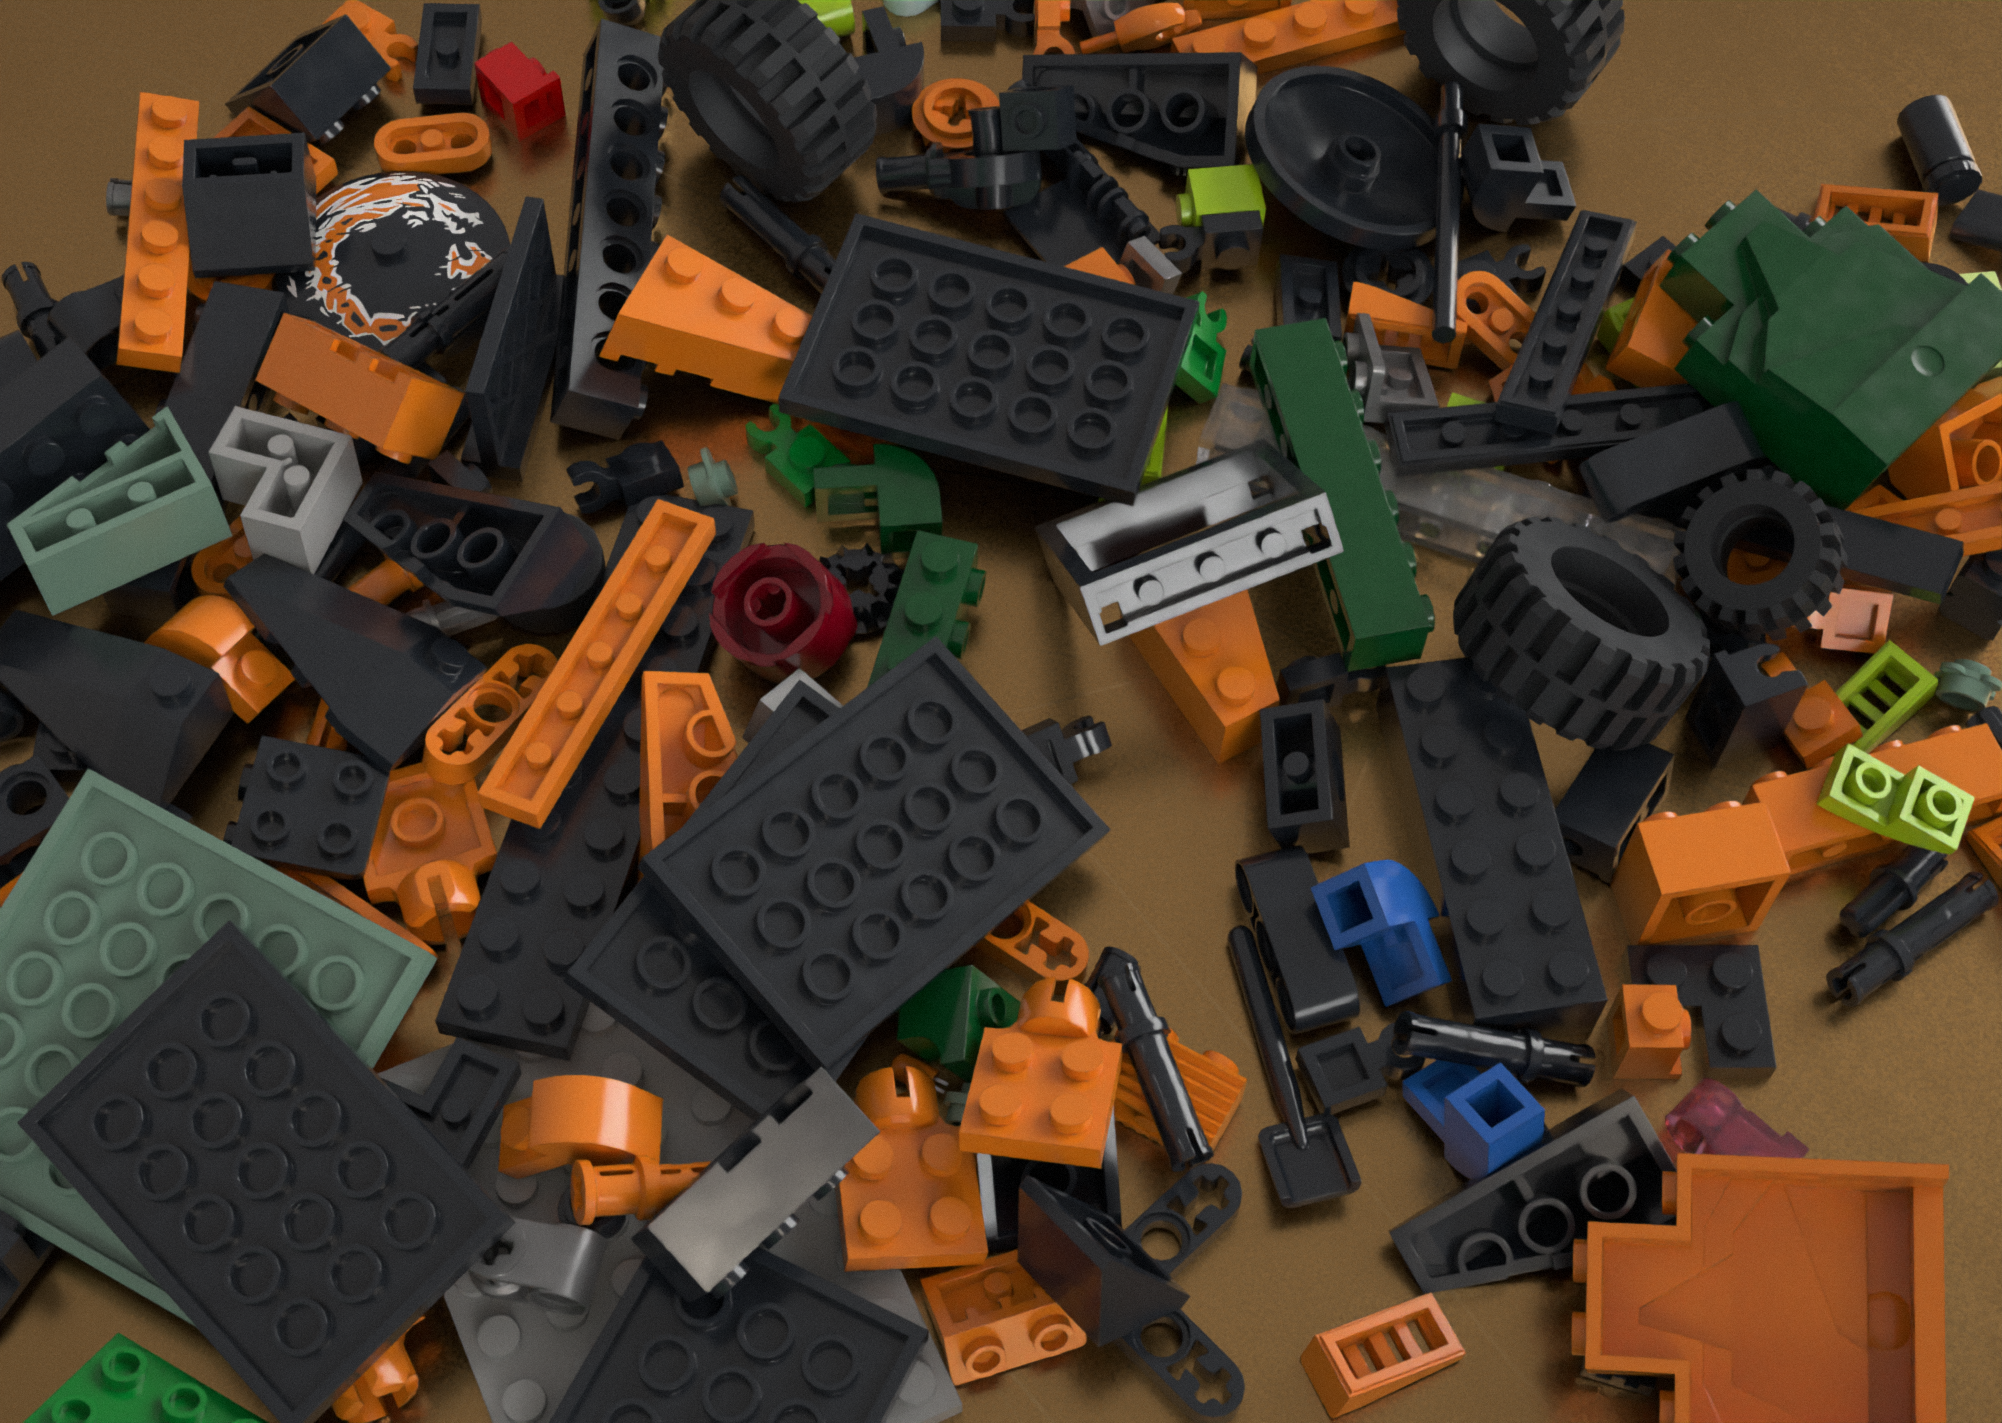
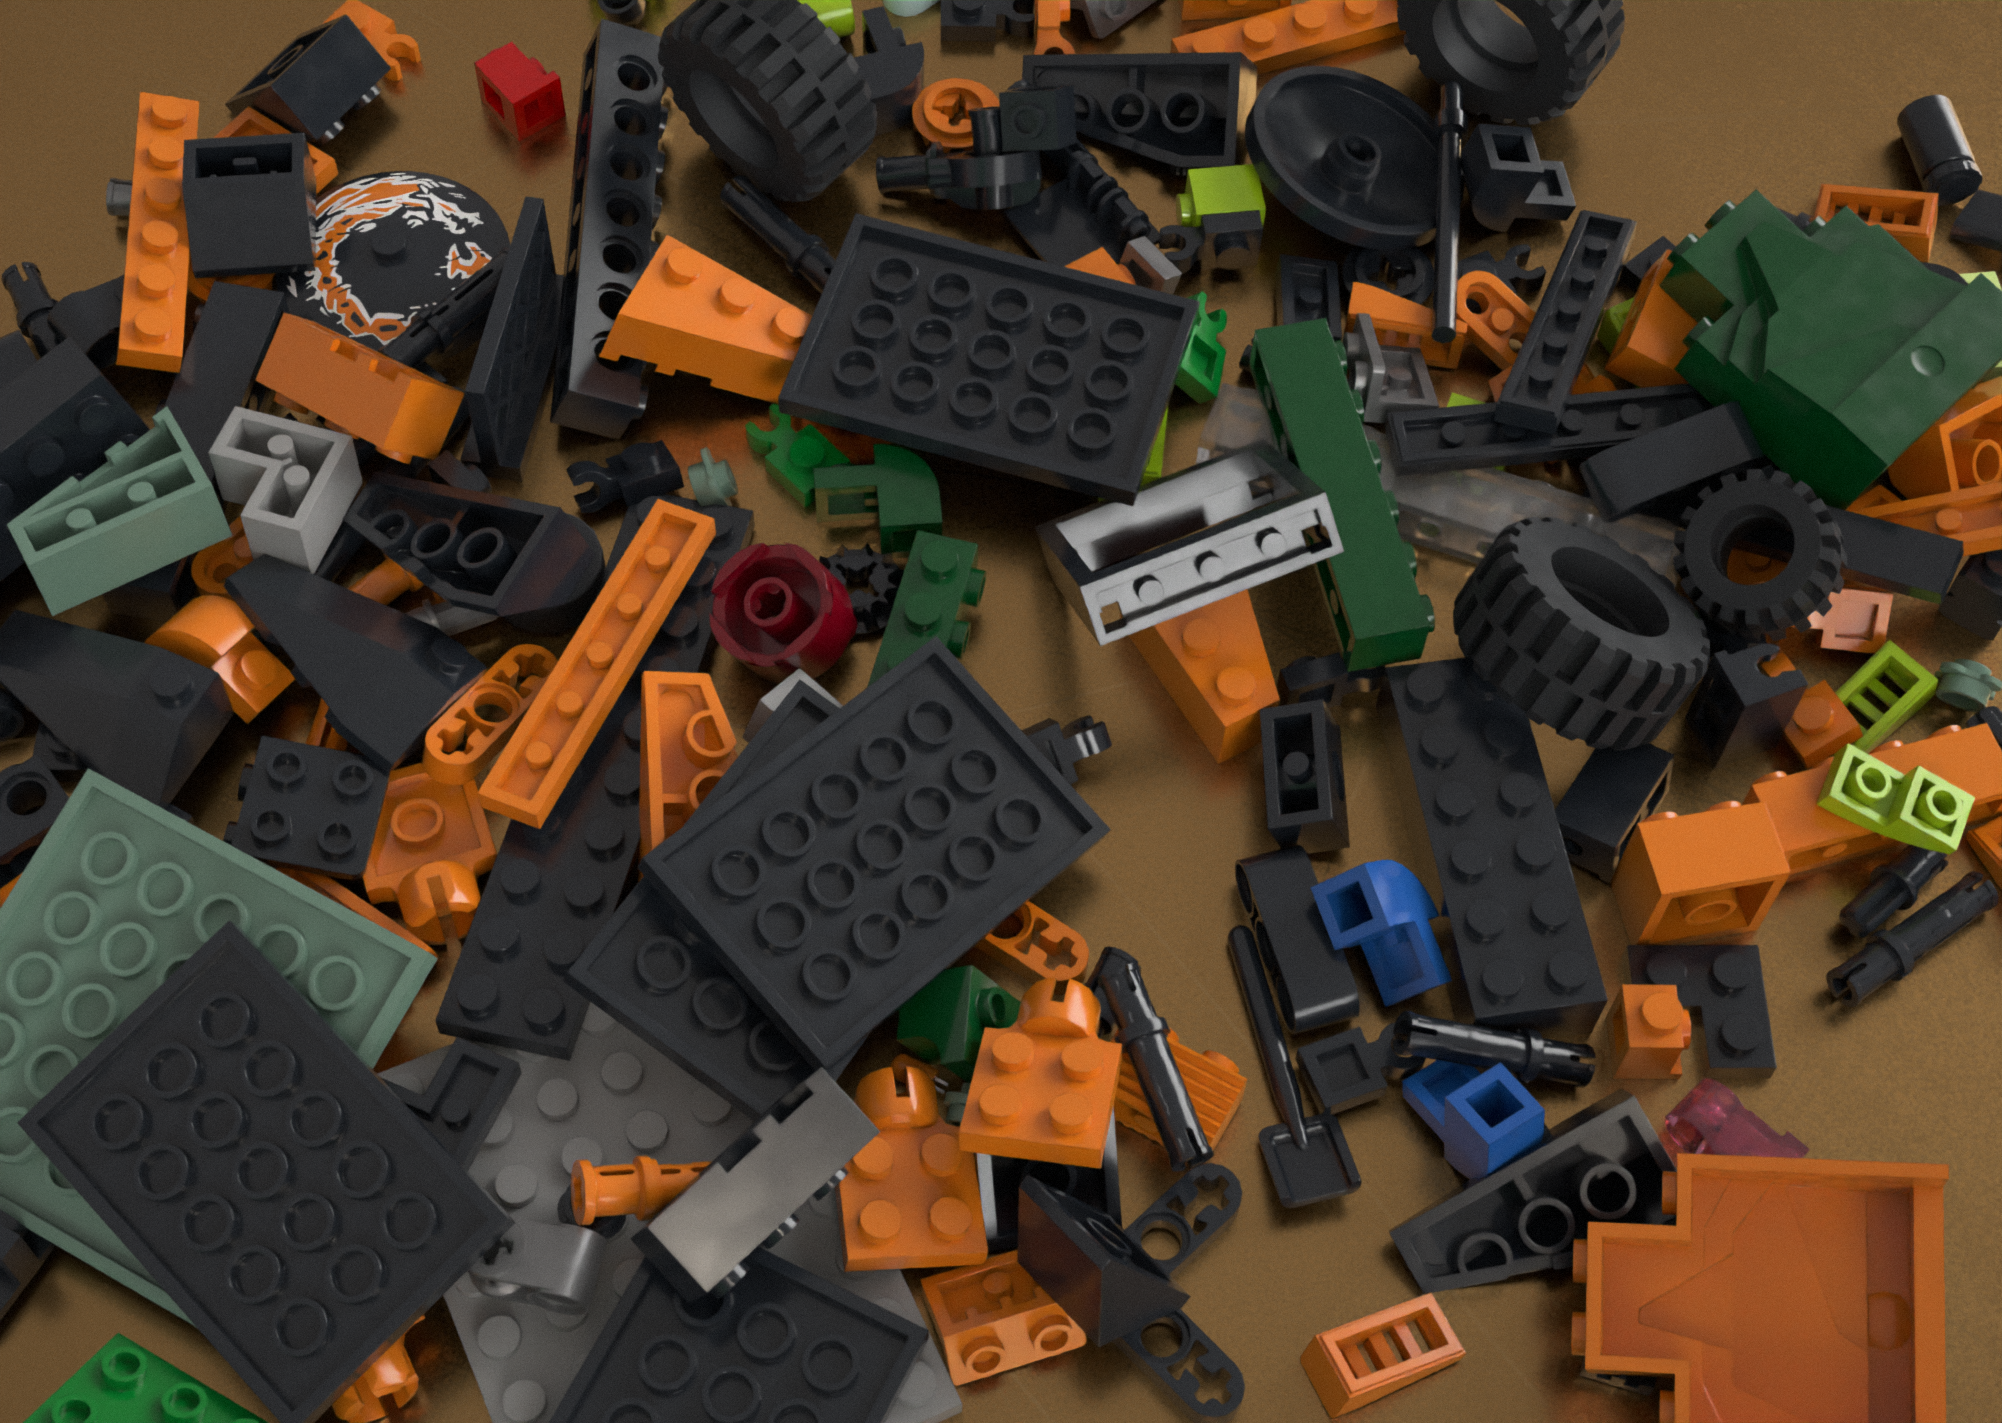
orange plate [374,113,492,175] -> none
black plate [413,3,482,105] -> none
orange brick [498,1075,663,1179] -> none
orange hand [1079,3,1202,54] -> none

